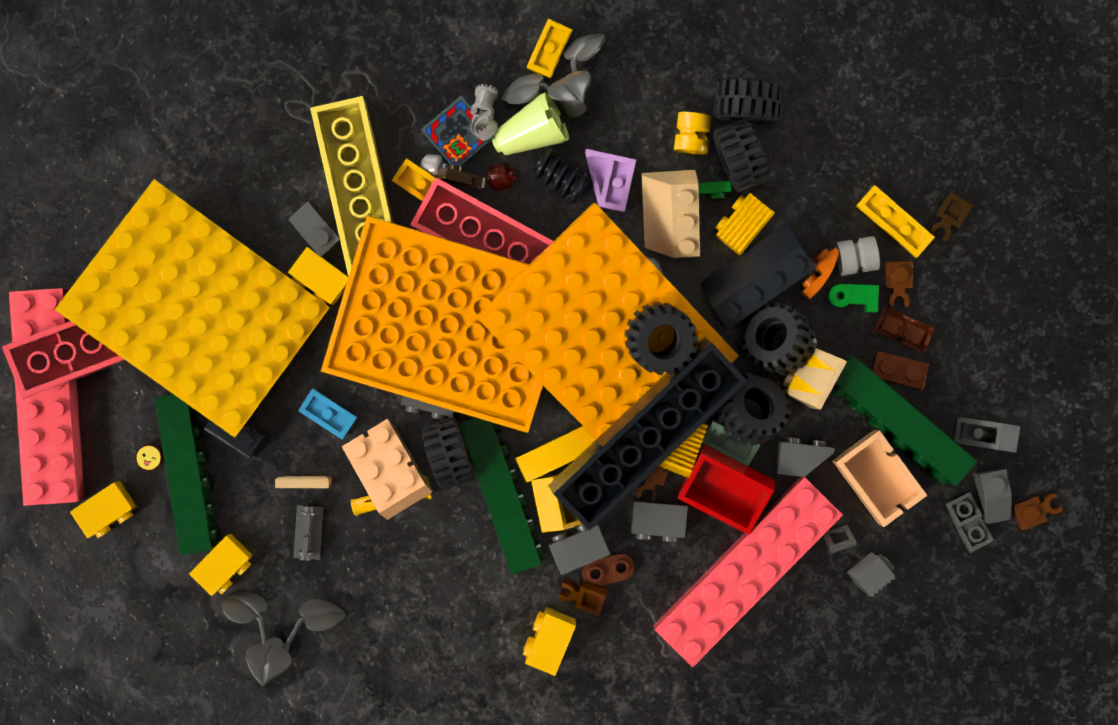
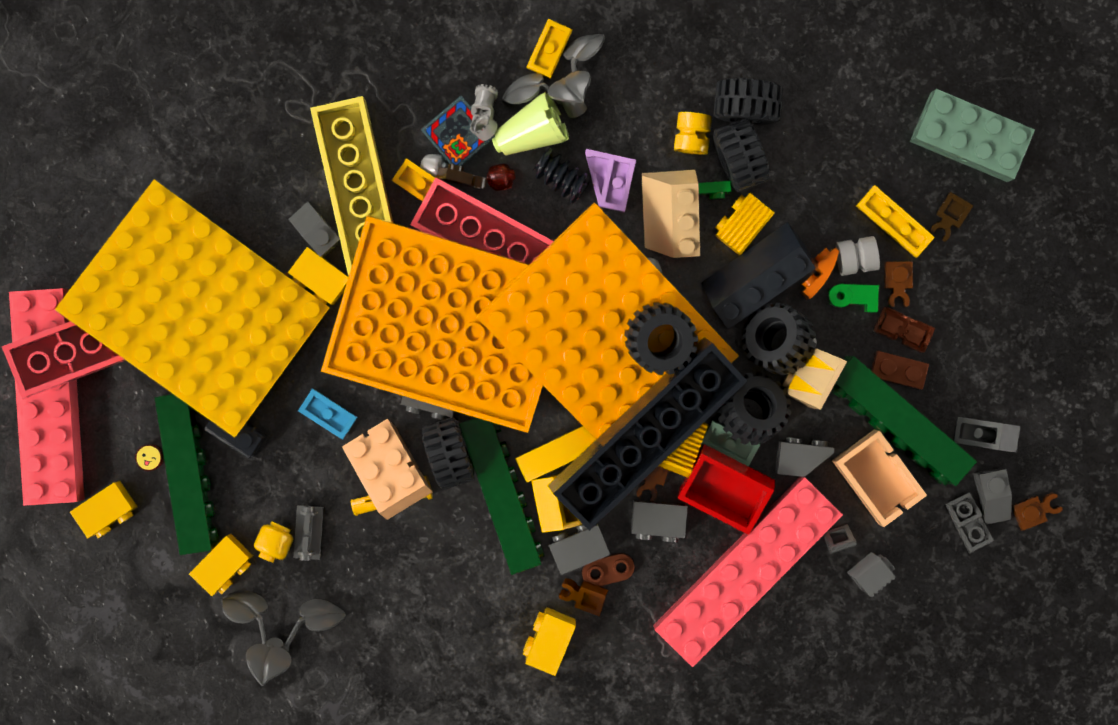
tan tile [275,476,332,488] -> none
none -> yellow head [254,521,293,563]
none -> sand green brick [910,89,1035,182]

